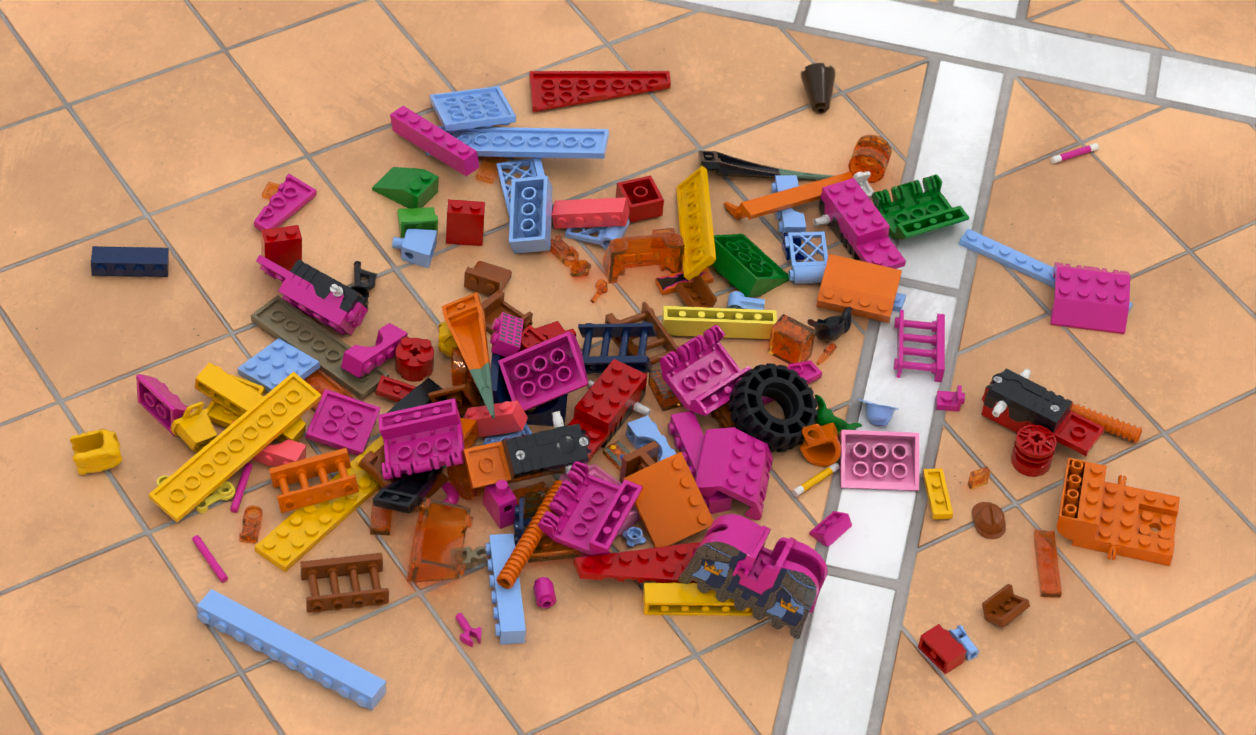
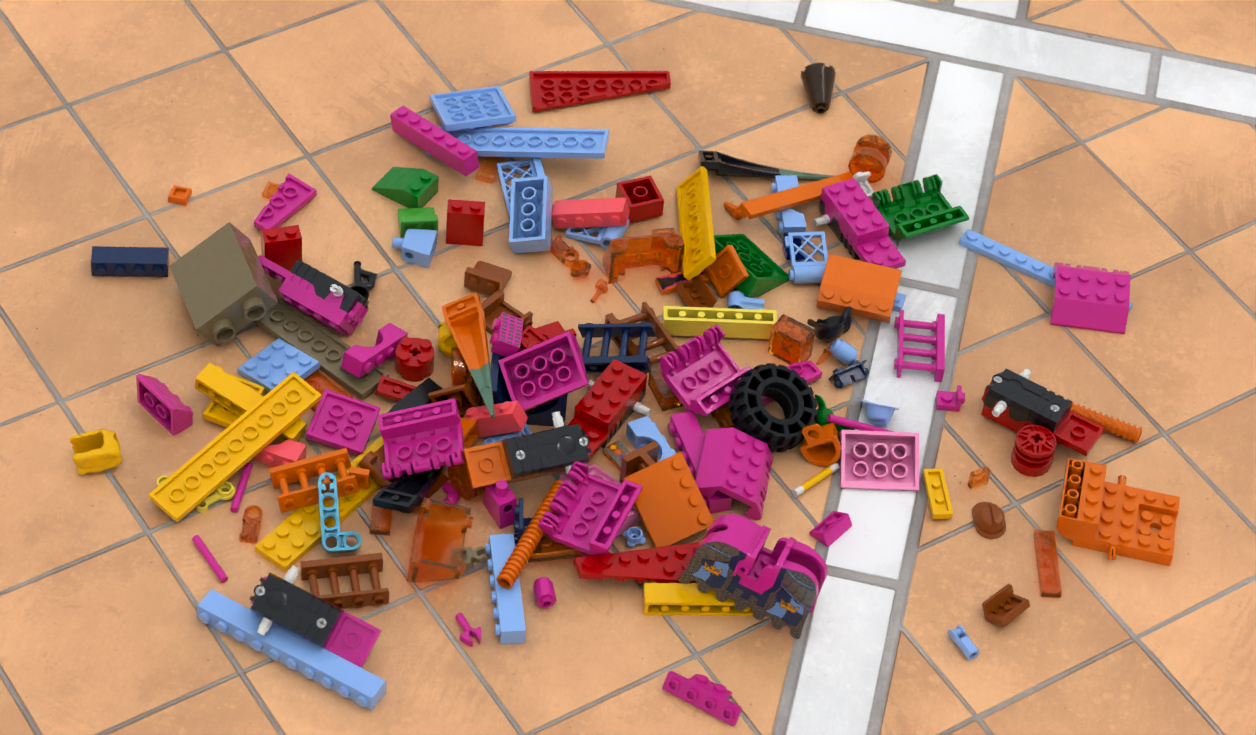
yellow container [170,401,217,453] -> none
clear orange tile [512,481,550,520] -> none
red brick [918,624,966,674] -> none
dark pink bar [1051,143,1099,164] -> none
none -> orange tile [168,185,192,206]
none -> dark tan brick [170,222,278,346]
none -> black piece [249,565,382,668]
none -> medium azure beam [318,472,361,553]
none -> orange plate [349,467,370,489]
none -> dark pink bracket [662,670,742,726]
none -> orange plate [705,245,749,297]
none -> dark pink bar [827,414,894,432]
none -> dark blue hinge [828,360,869,388]
none -> light blue brick [829,338,858,365]

